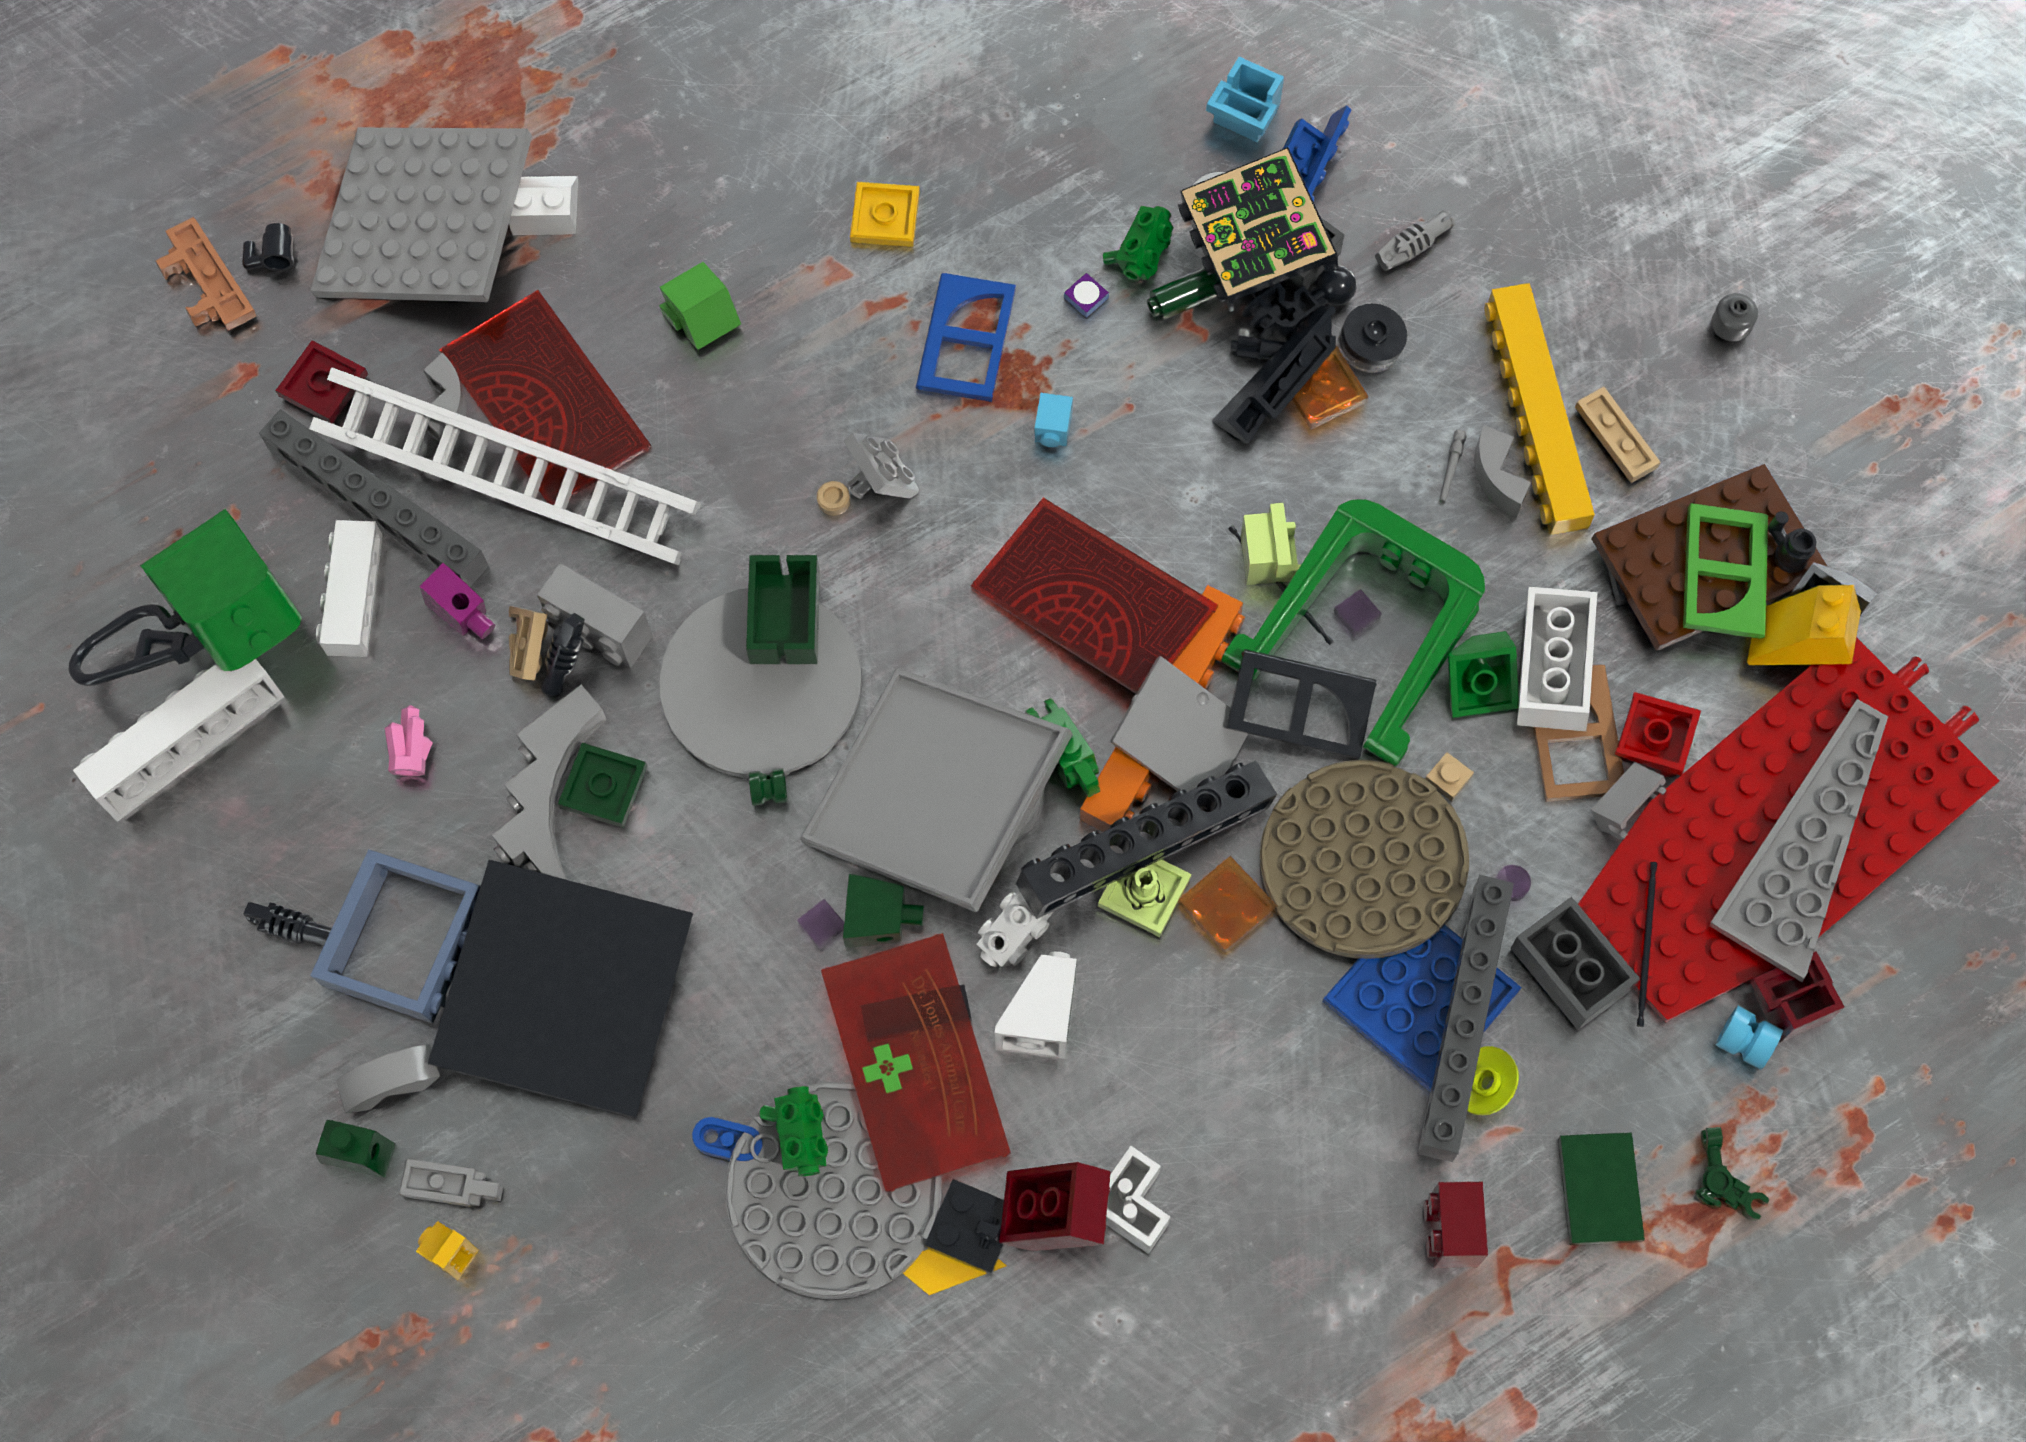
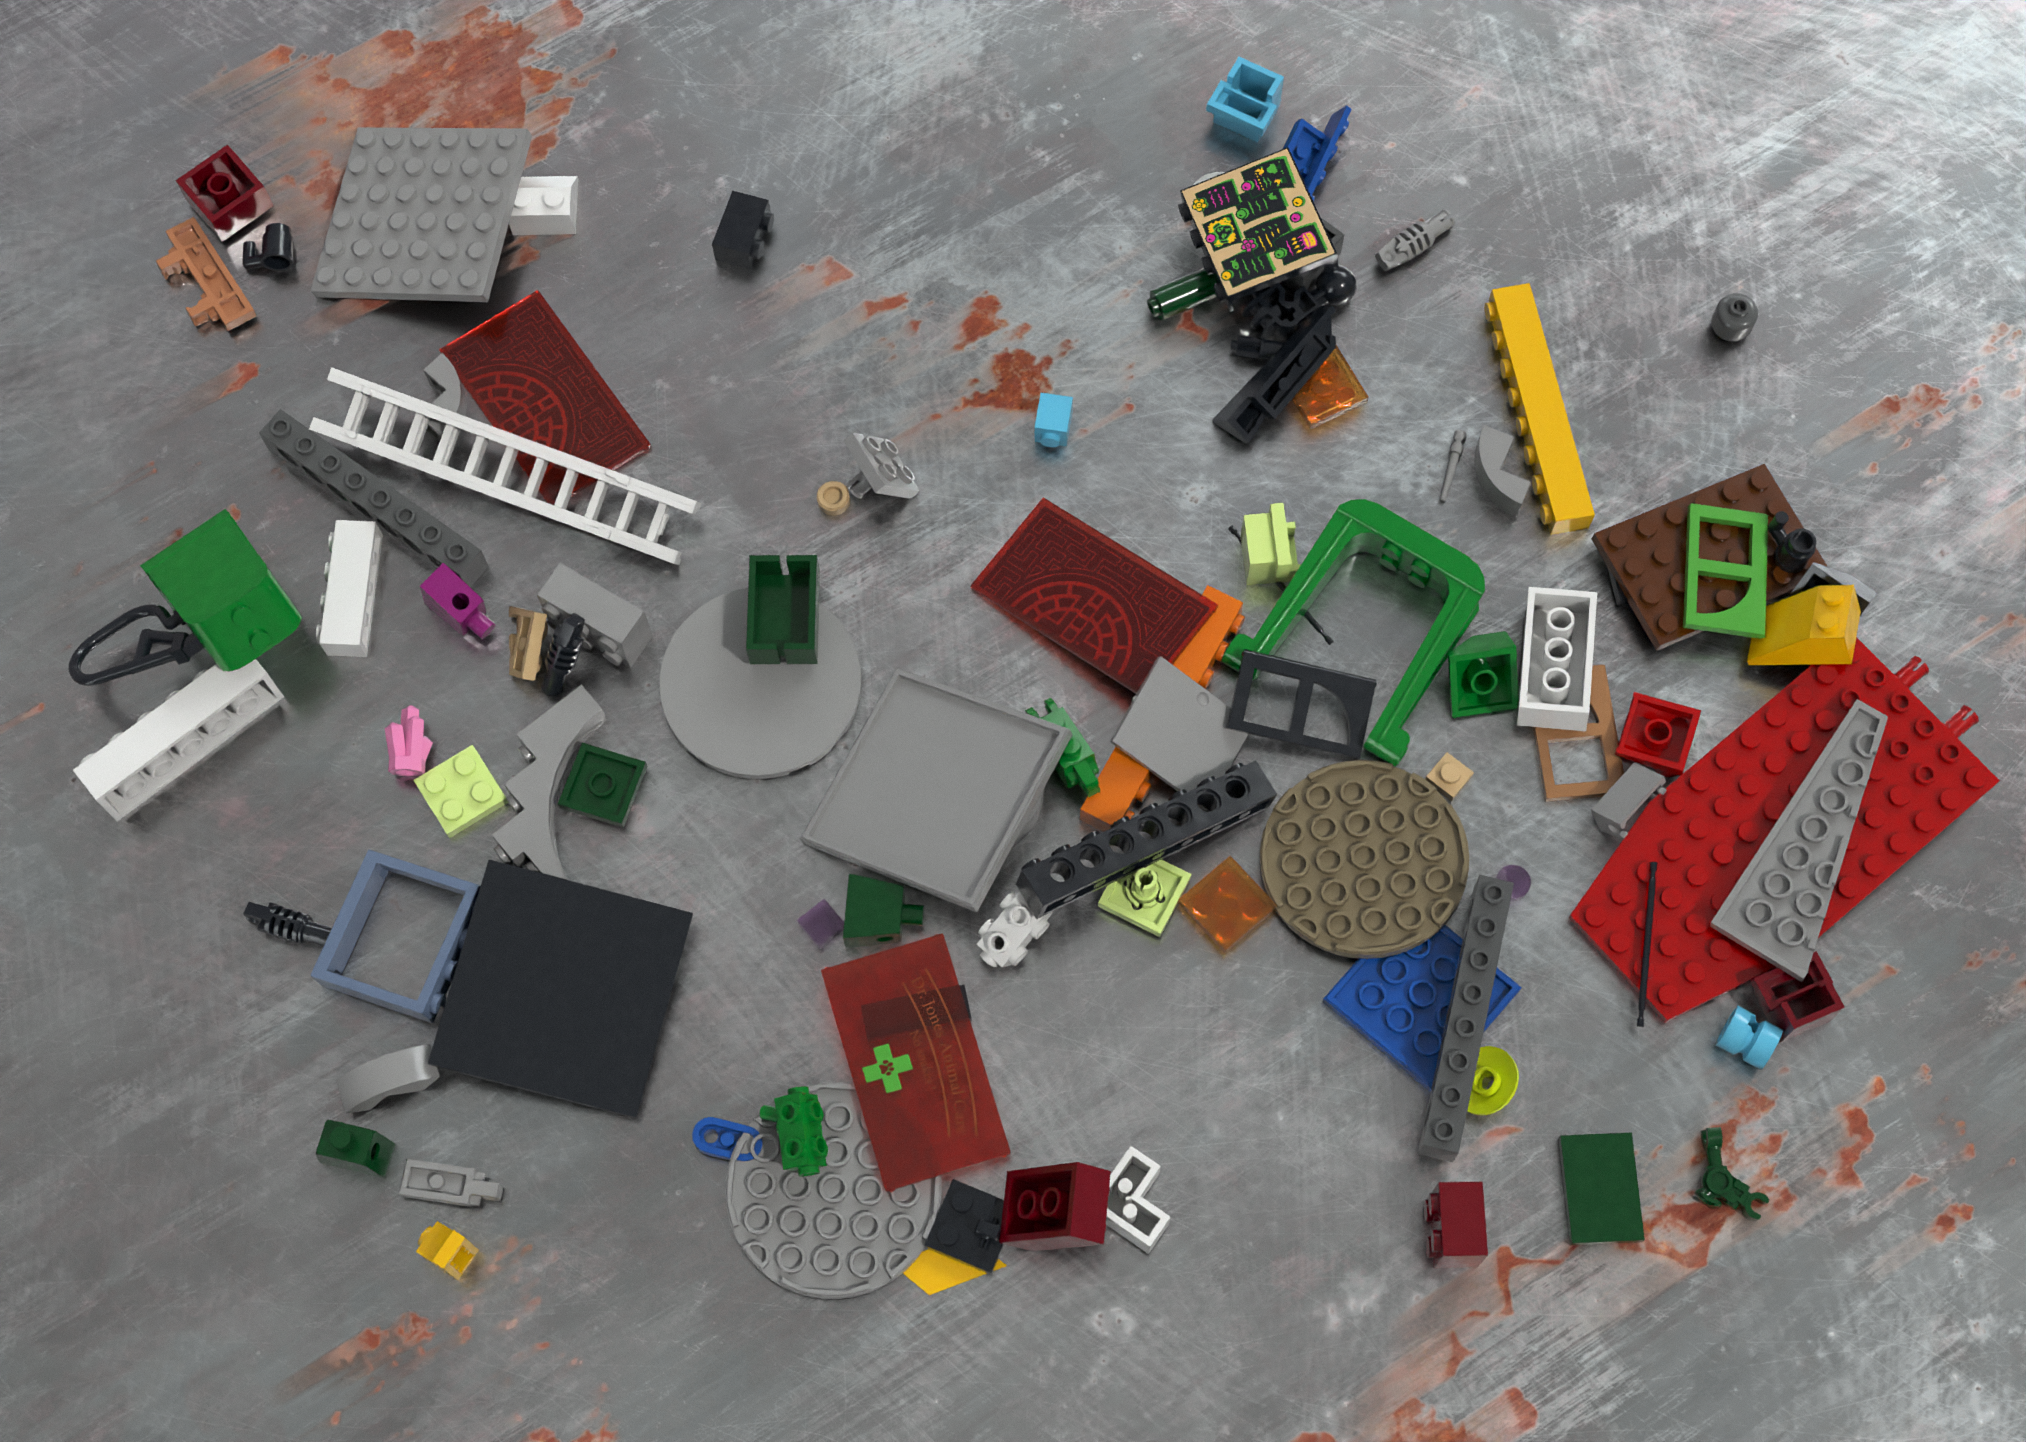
dark red plate [275,340,368,424] -> none
bright green plate [659,262,741,350] -> none
dark green wheel [749,768,787,806] -> none
yellow tile [850,182,920,247] -> none
blue window [916,273,1016,402] -> none
white slope [994,951,1077,1059] -> none
tile [1064,273,1109,318] -> none
green brick [1103,206,1174,281] -> none
clear purple tile [1333,589,1382,637] -> none
black piece [1338,303,1407,373] -> none
dark grey brick [1511,896,1640,1030] -> none
tan plate [1575,387,1661,483] -> none
none -> dark red brick [175,144,274,242]
none -> yellowish green plate [414,745,508,838]
none -> black brick [712,190,774,269]

